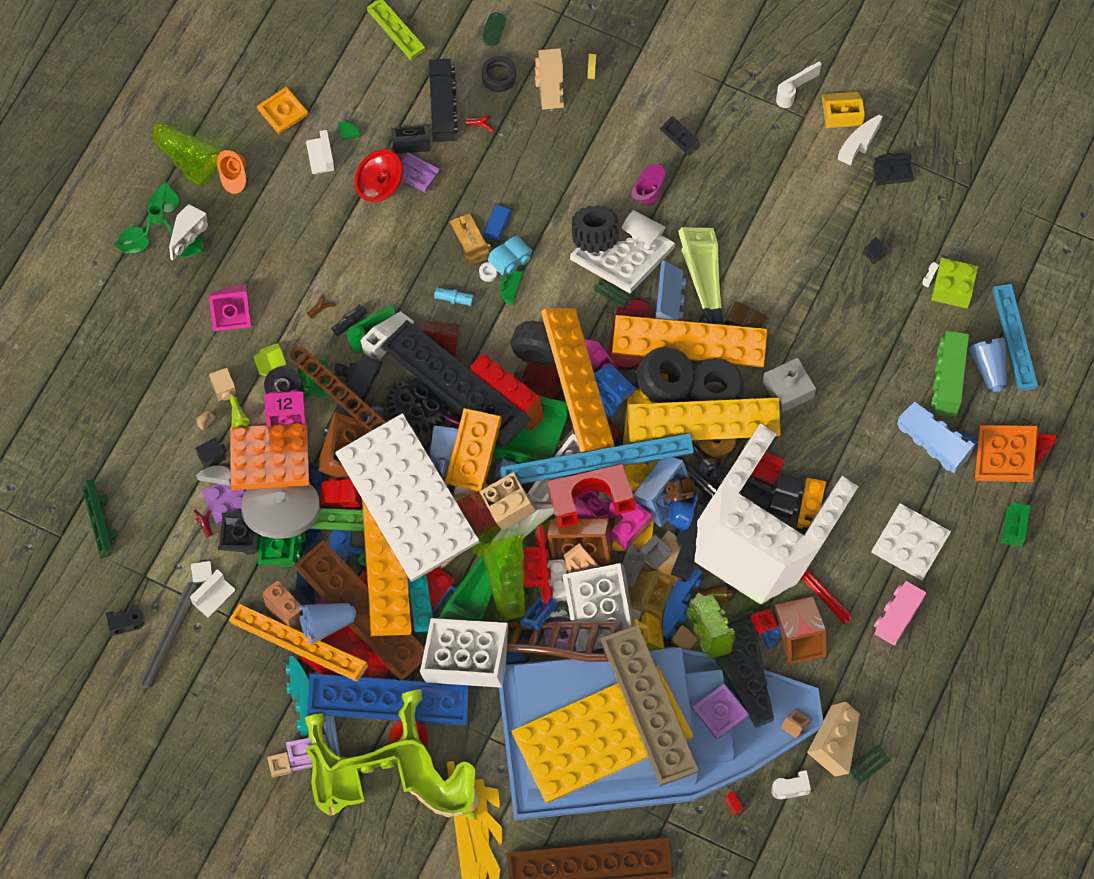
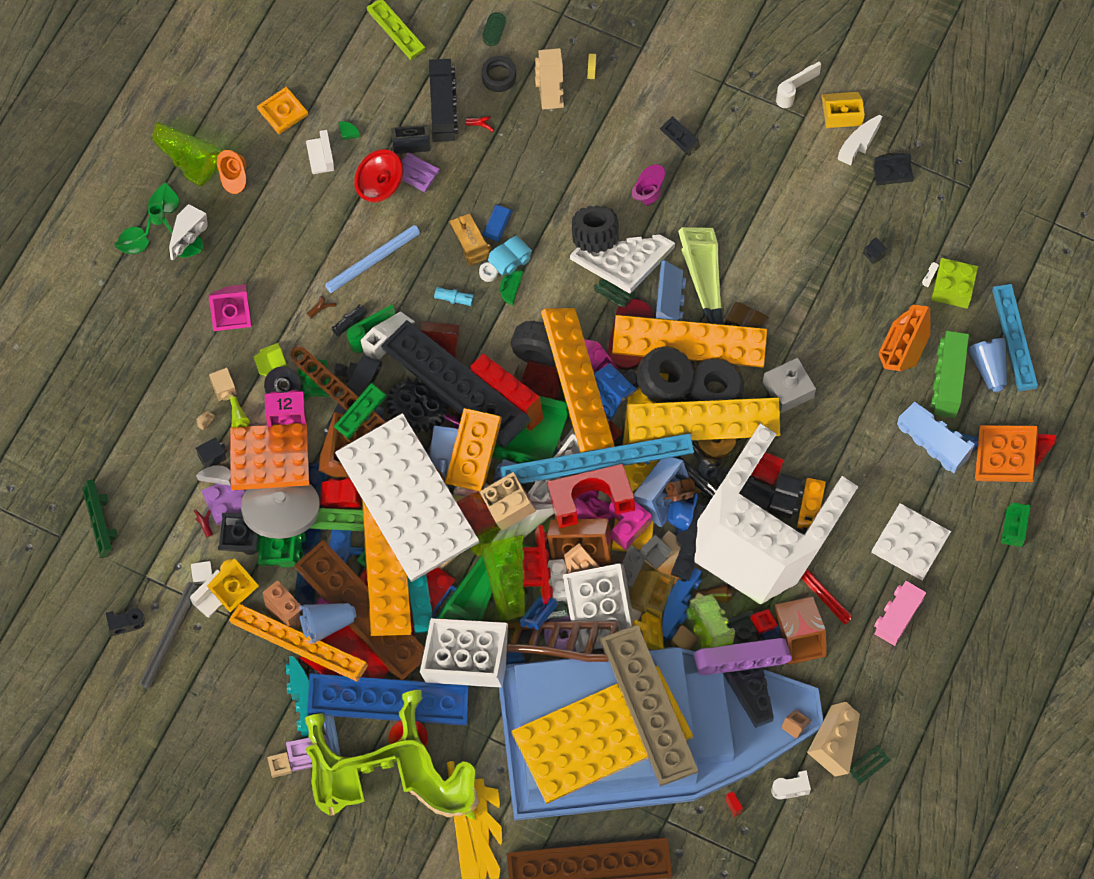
white slope [622,210,665,250] -> none
medium lavender plate [692,684,749,740] -> none
none -> yellow slope [207,558,259,612]
none -> light blue axle [325,225,420,293]
none -> green tile [333,383,387,440]
none -> medium lavender beam [694,638,792,675]
none -> orange wedge [878,305,931,371]

